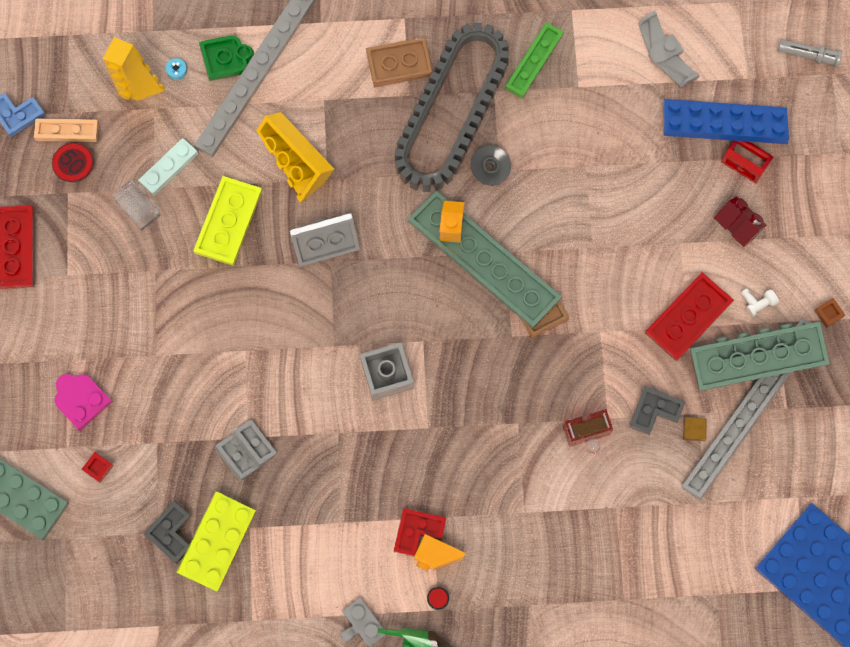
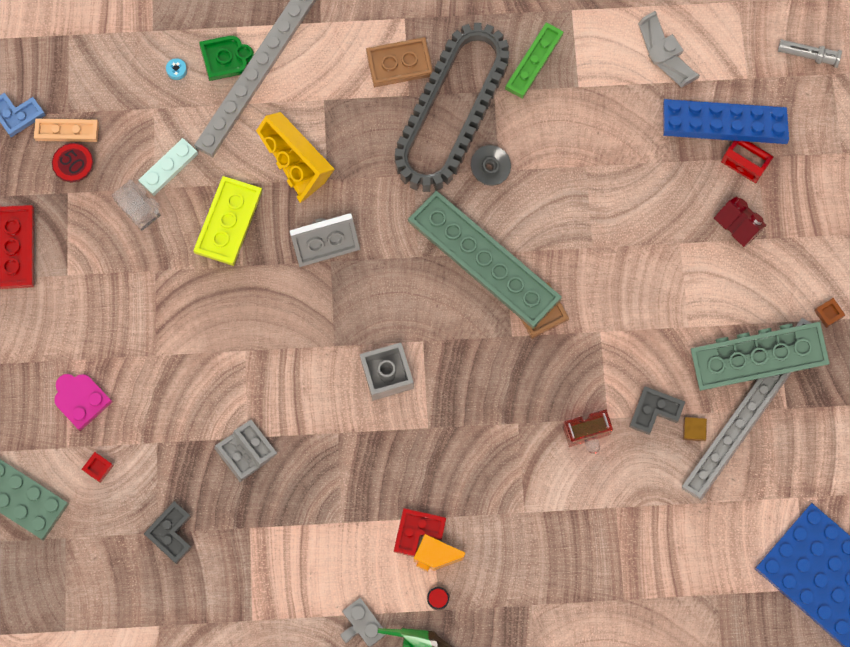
yellow wedge [103,37,165,101] -> none
neon yellow plate [176,491,256,592] -> none
light orange slope [440,201,465,243] -> none
red plate [645,272,734,362] -> none
white piece [741,288,779,317] -> none

